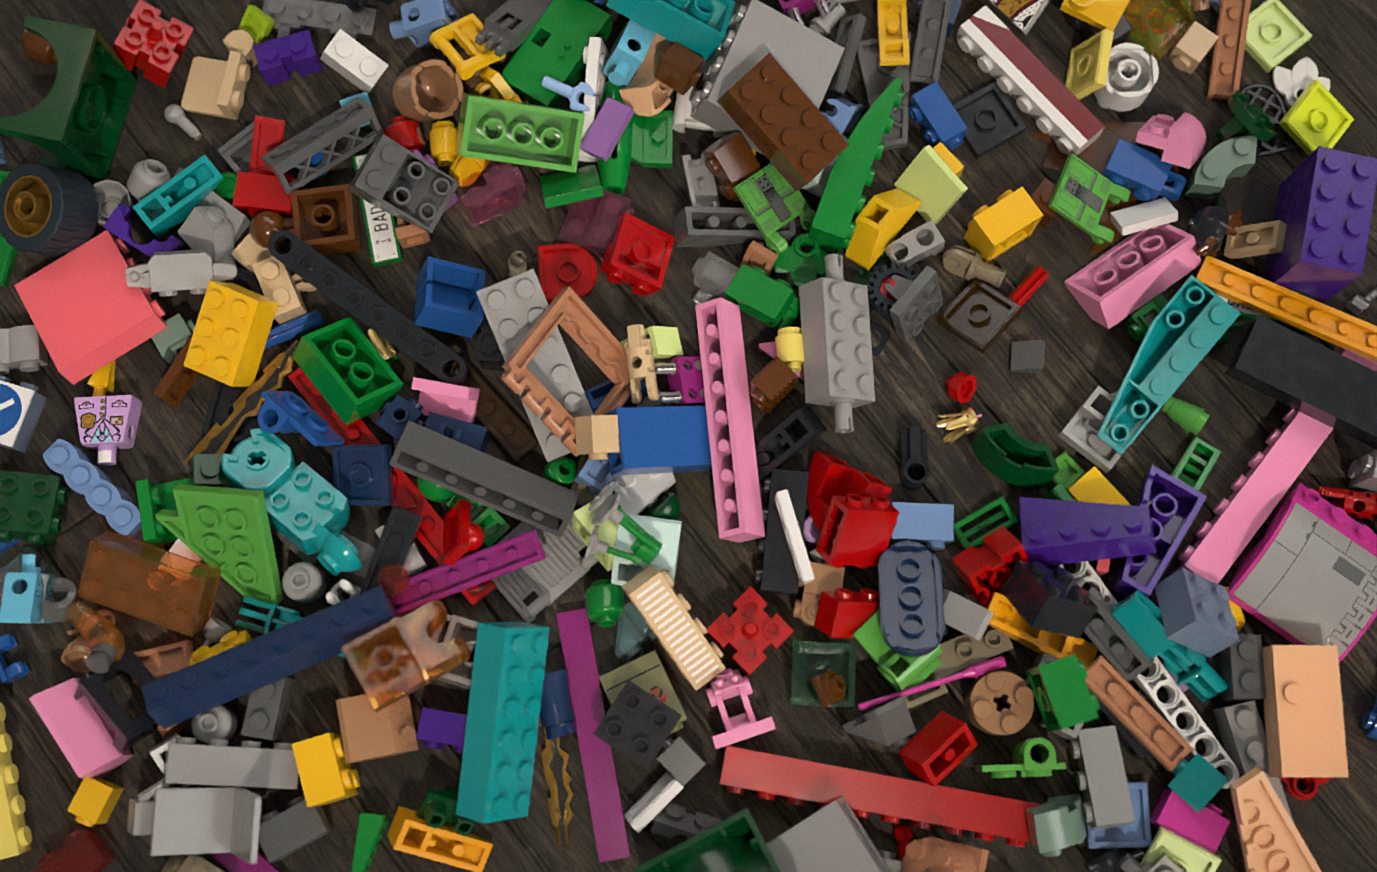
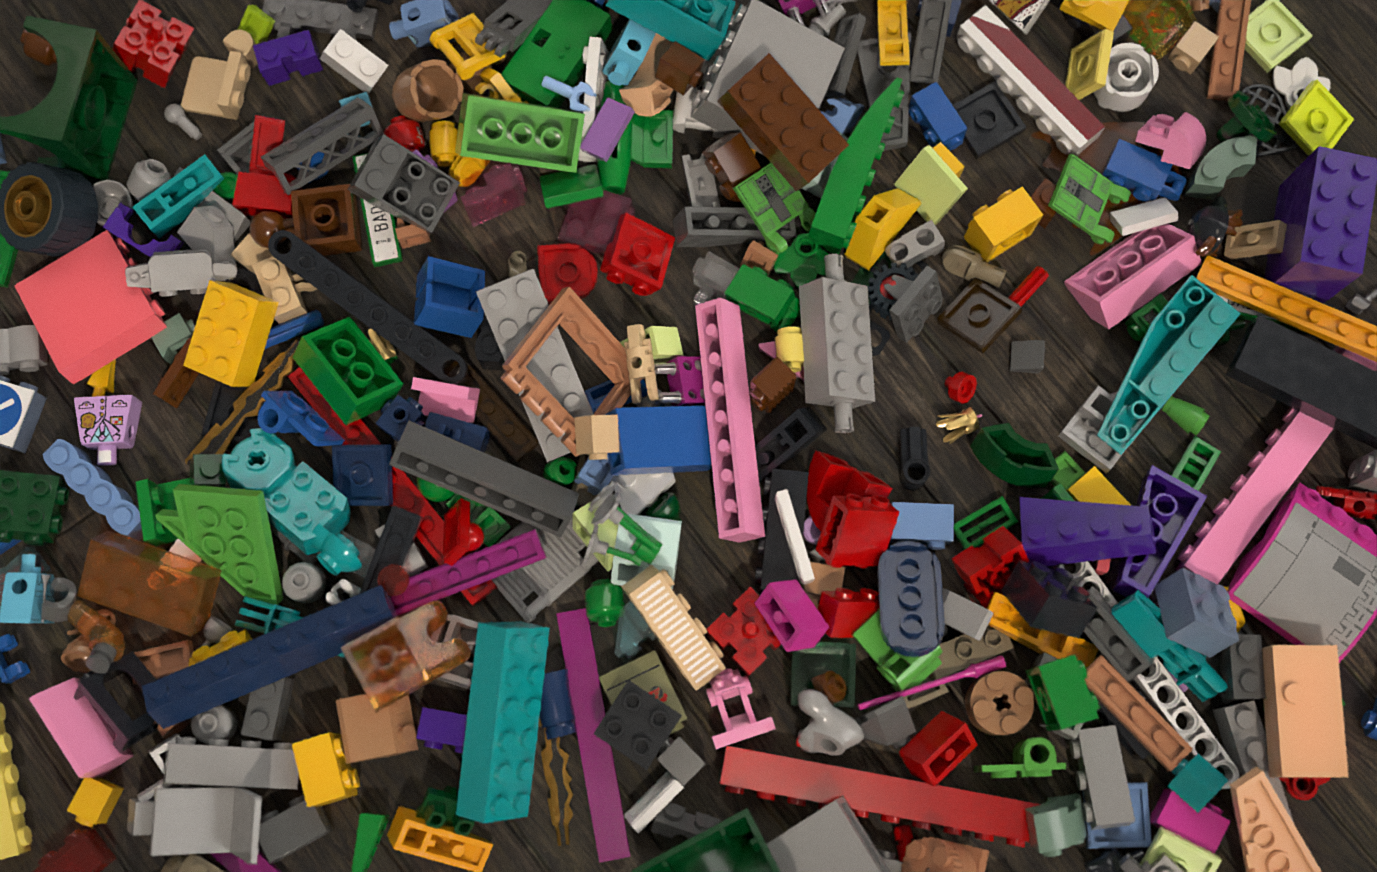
none -> dark pink brick [755,579,829,652]
none -> light grey head [796,689,864,755]

